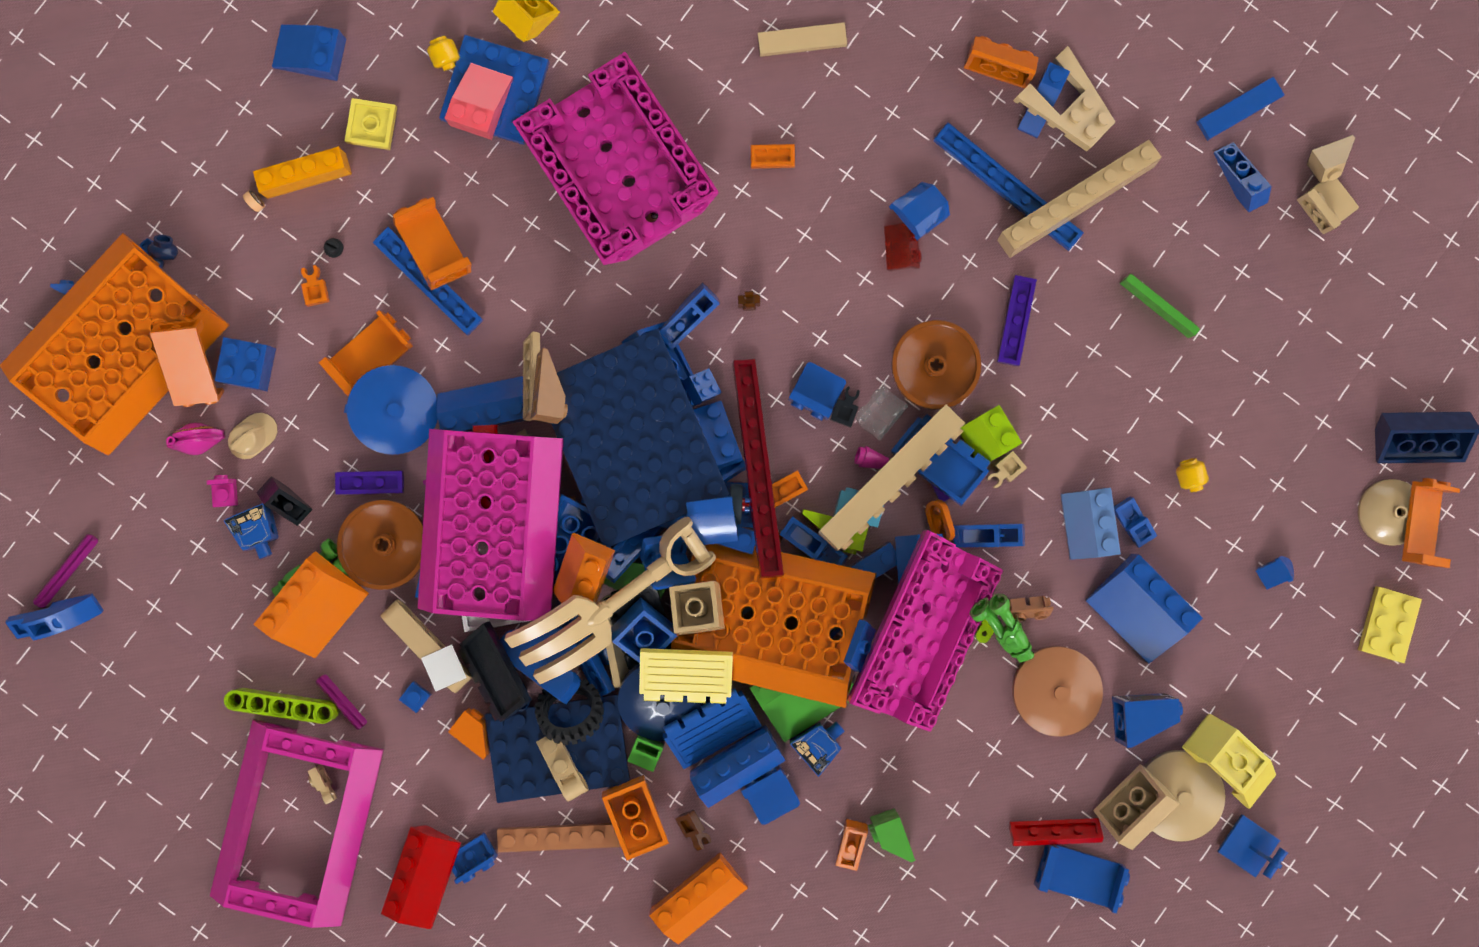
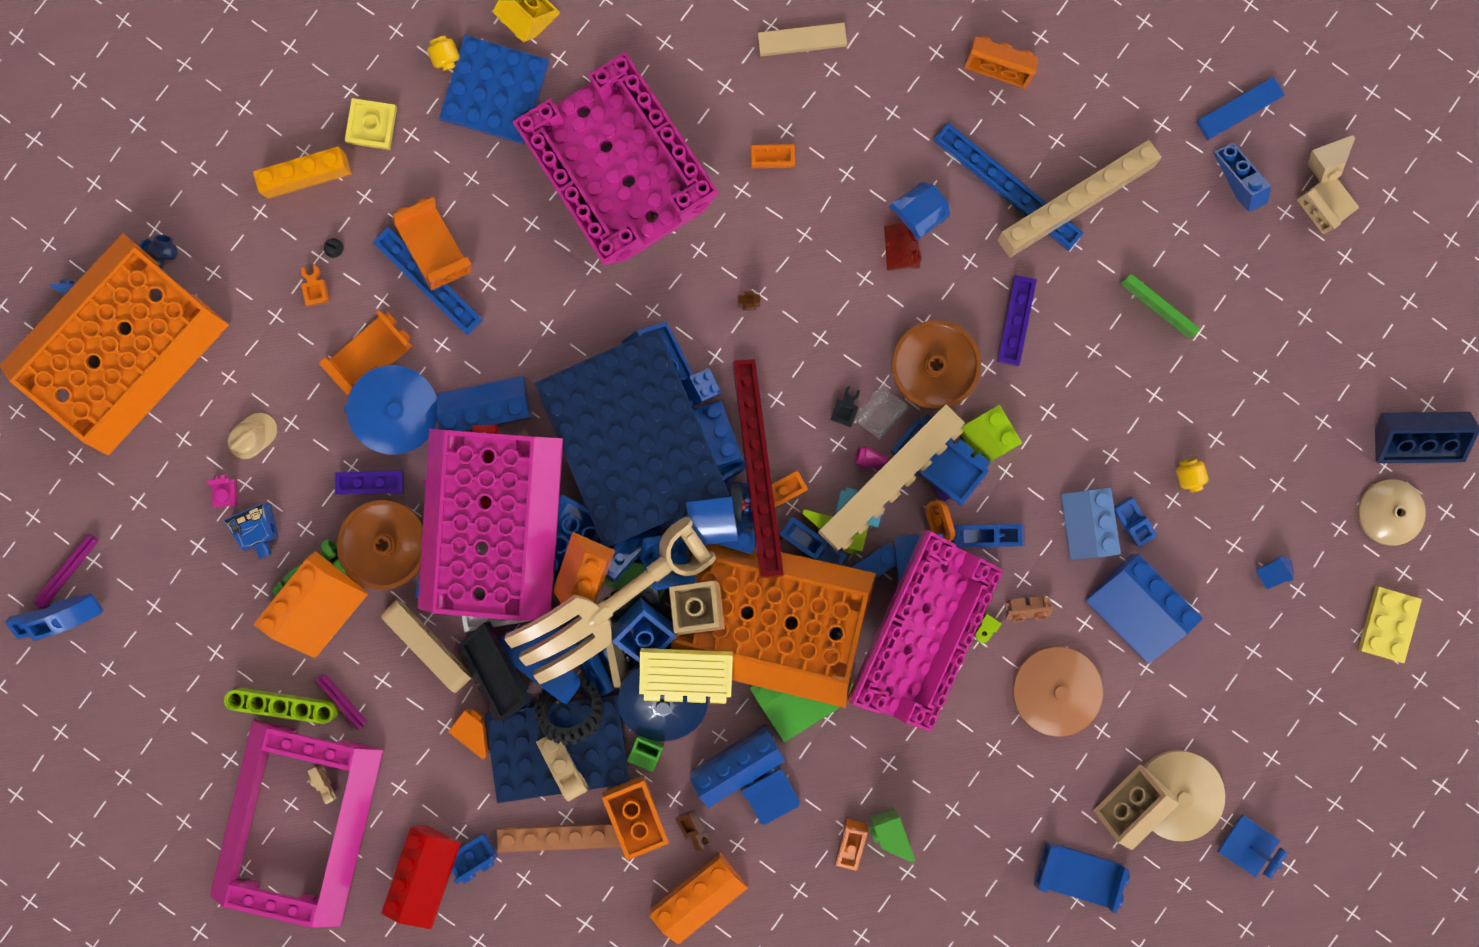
orange panel [150,319,224,407] -> none
dark pink hat [166,422,225,455] -> none
blue brick [215,337,276,392] -> none
light nougat tile [243,190,265,212] -> none
black slope [256,476,312,526] -> none
blue slope [272,24,346,81] -> none
blue plate [399,681,432,713] -> none
white sticker [421,645,467,691] -> none
coral slope [445,63,513,140] -> none
tan tile [523,331,540,421] -> none
medium nougat slope [531,348,568,424] -> none
blue slope [659,283,720,350] -> none
blue hinge [663,688,762,769] -> none
blue bracket [788,362,846,421] -> none
blue torso [789,721,845,777] -> none
blue plate [844,619,876,673] -> none
bright green piece [970,593,1034,662] -> none
tan plate [986,451,1027,488] -> none
red plate [1009,818,1104,846] -> none
tan wing [1013,46,1115,152] -> none
blue slope [1018,62,1070,138] -> none
blue slope [1112,693,1183,748] -> none
light yellow slope [1182,714,1276,809] -> none
orange panel [1402,478,1460,568] -> none

